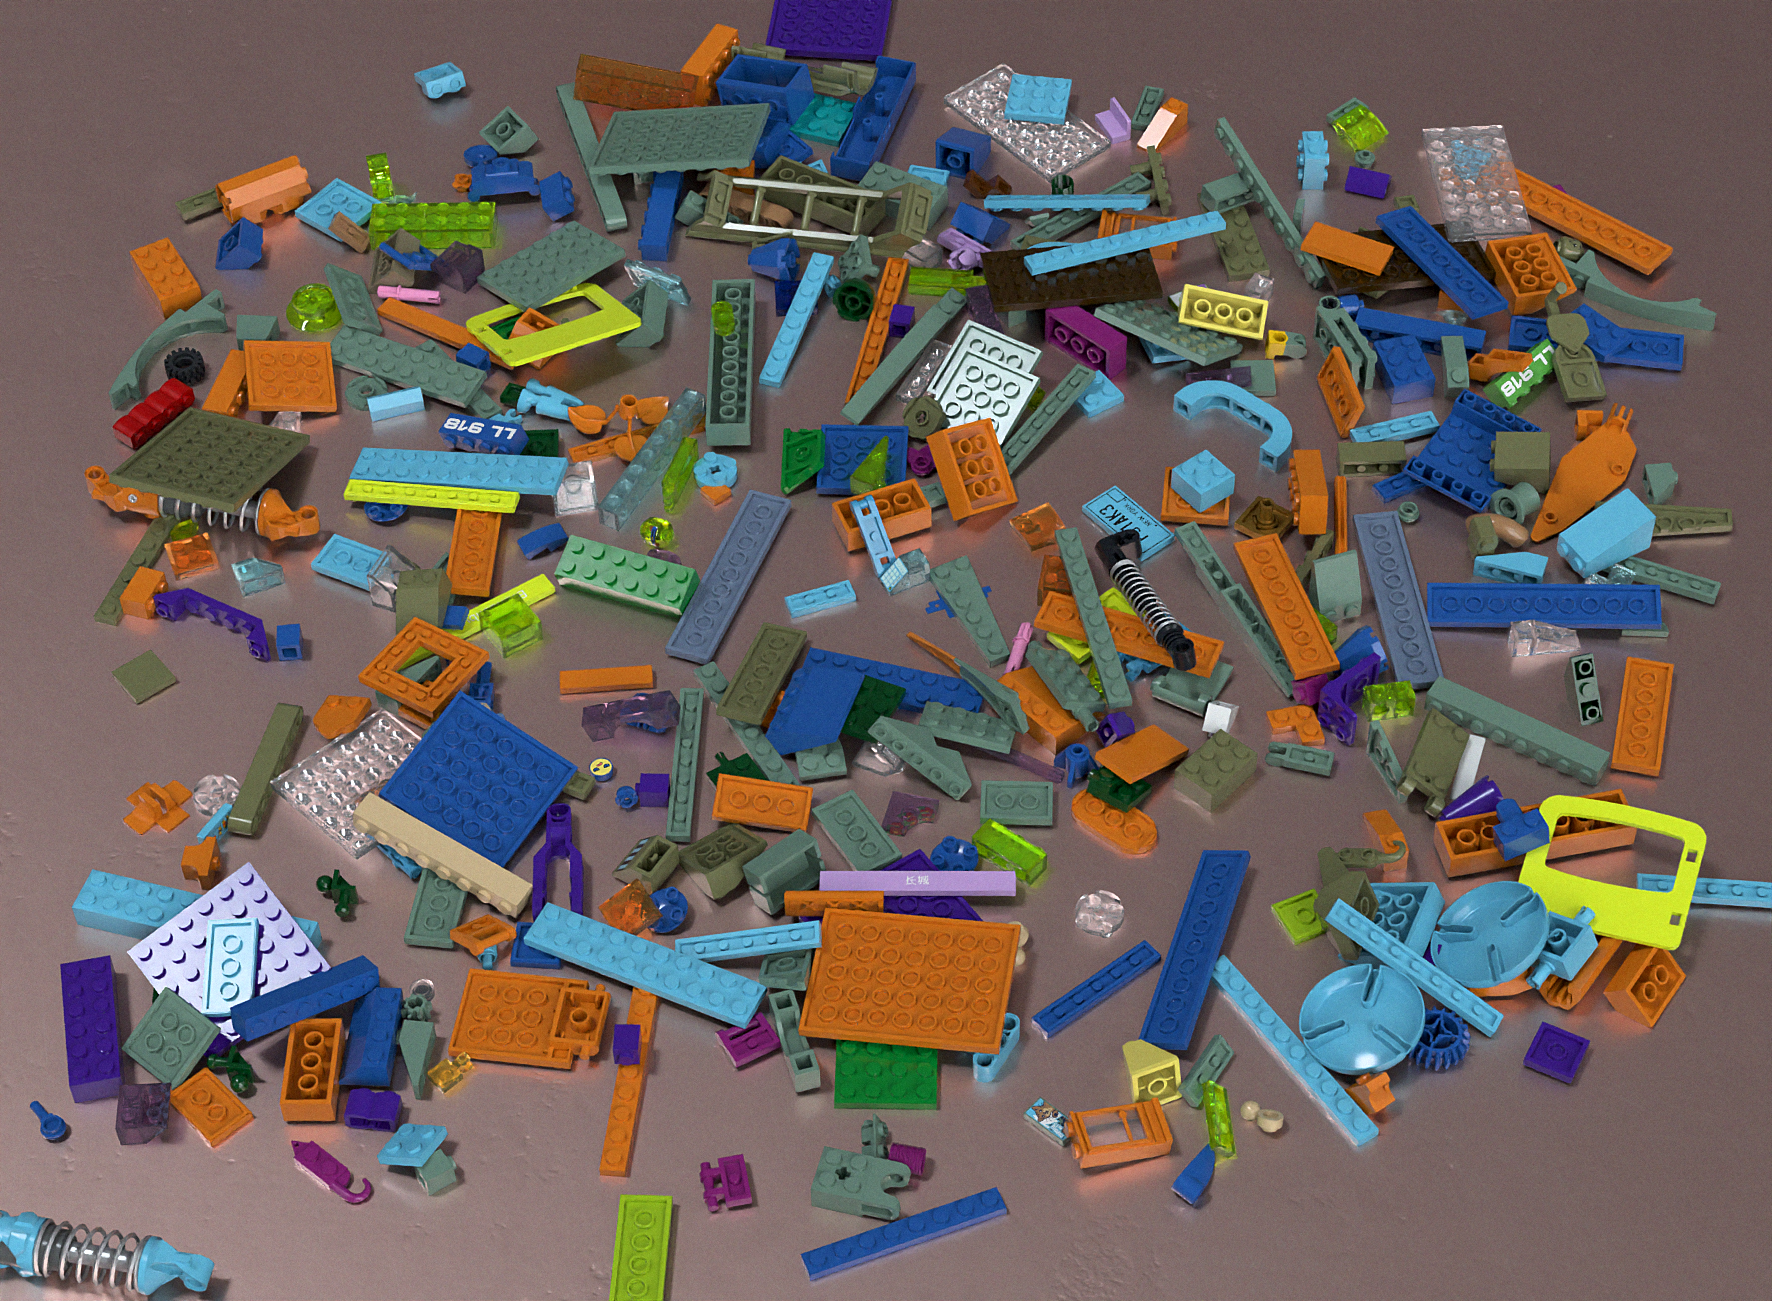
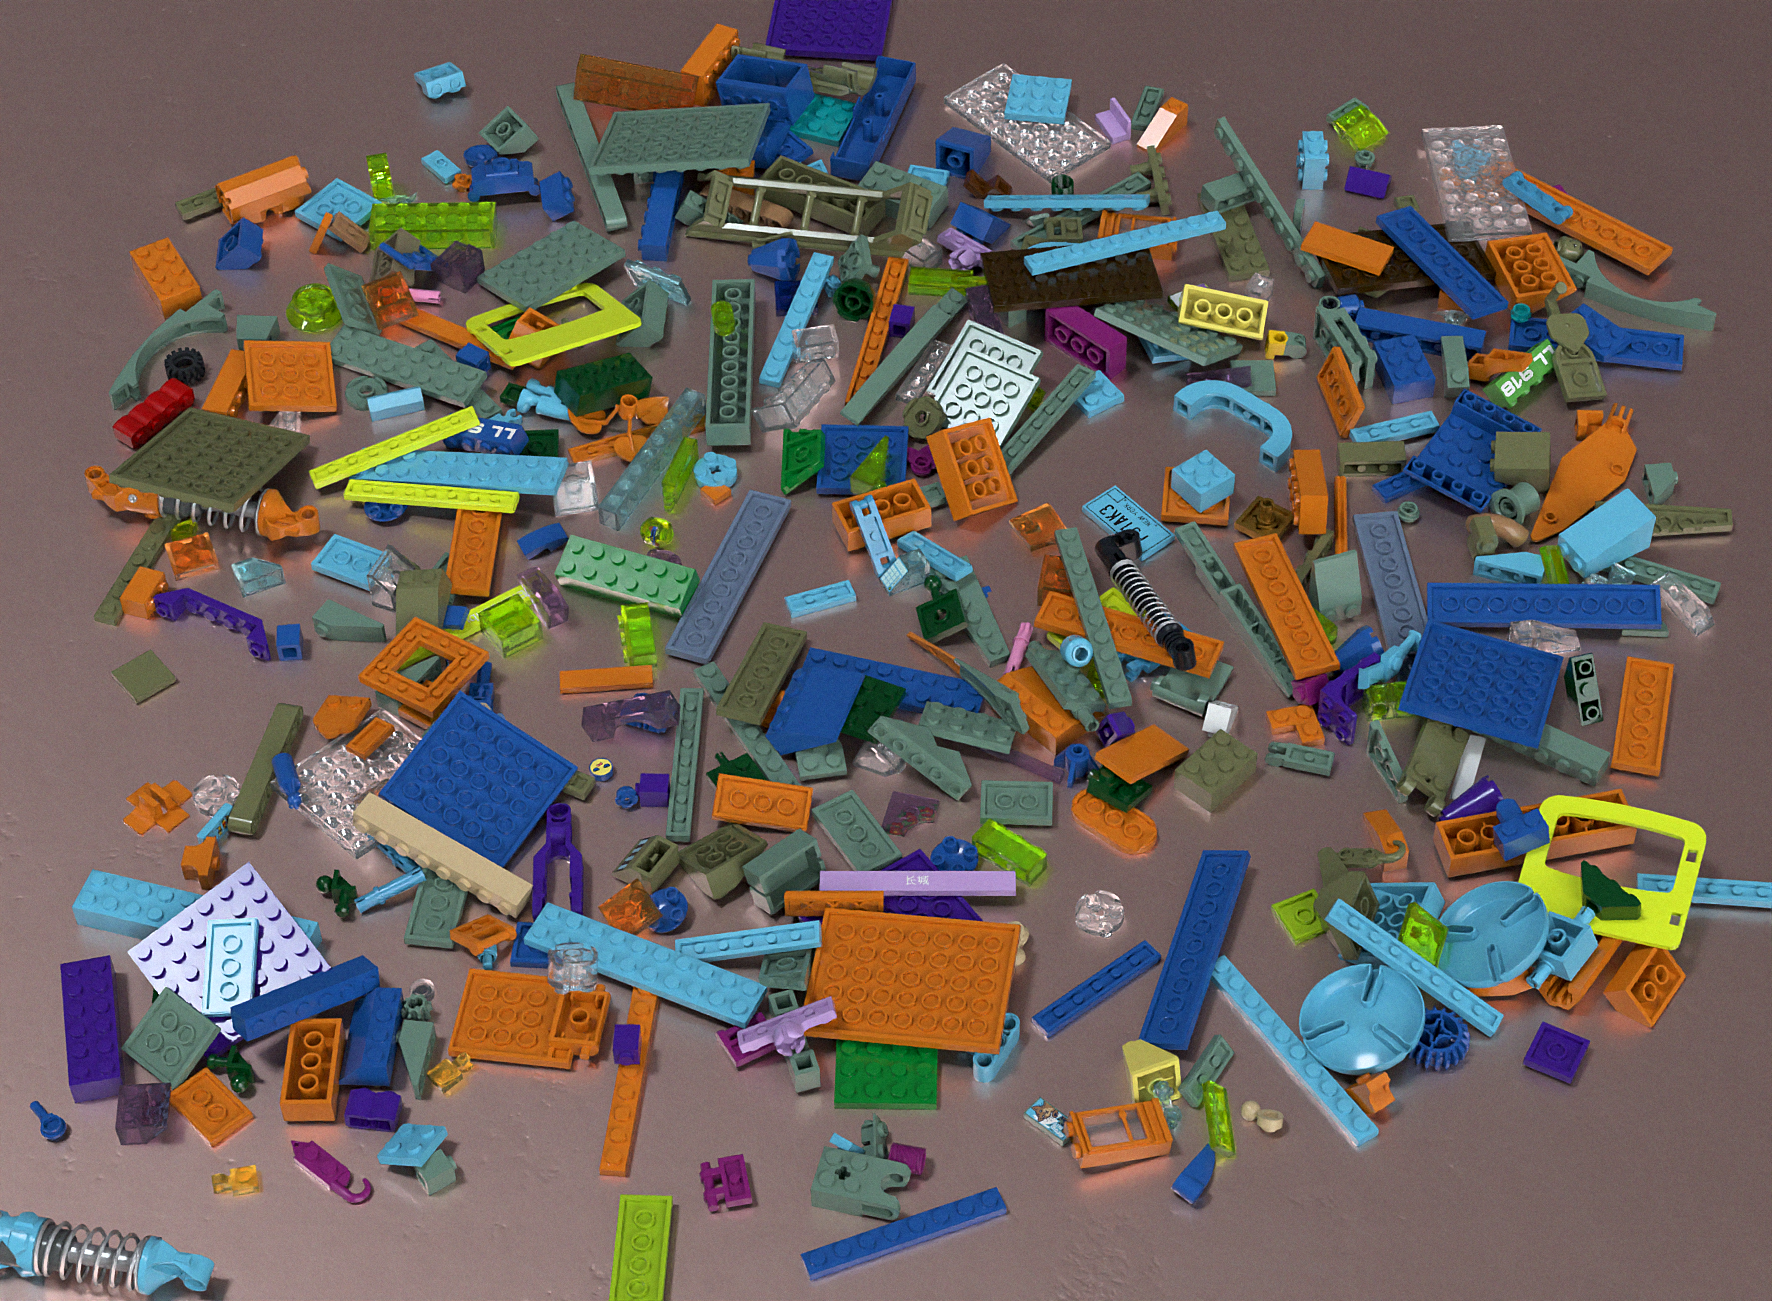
none -> clear yellow plate [211,1165,259,1196]
none -> blue wheel [272,753,302,810]
none -> orange tile [309,212,333,254]
none -> neon yellow tile [309,406,480,490]
none -> sand green slope [312,599,387,642]
none -> orange tile [346,717,395,760]
none -> dark azure pin [354,866,427,913]
none -> clear orange brick [361,271,419,330]
none -> medium azure plate [421,150,462,184]
none -> slope [516,566,569,629]
none -> clear brick [547,942,598,994]
none -> dark green brick [554,353,653,417]
none -> clear neon green brick [617,602,658,669]
none -> lavender plate [737,996,837,1056]
none -> clear wedge [751,359,836,433]
none -> clear slope [792,324,839,364]
none -> medium azure plate [829,1133,865,1154]
none -> medium azure tile [897,530,973,582]
none -> dark green plate [915,575,969,644]
none -> olive plate [1043,217,1083,243]
none -> medium azure head [1060,635,1093,667]
none -> clear light blue bar [1153,1081,1182,1129]
none -> medium azure plate [1358,630,1421,689]
none -> blue plate [1398,620,1564,749]
none -> clear neon green tile [1398,902,1449,968]
none -> dark azure plate [1502,171,1573,225]
none -> teal plate [1510,303,1532,323]
none -> clear neon green tile [1539,545,1570,584]
none -> dark green slope [1580,860,1641,920]
none -> clear slope [1651,571,1715,637]

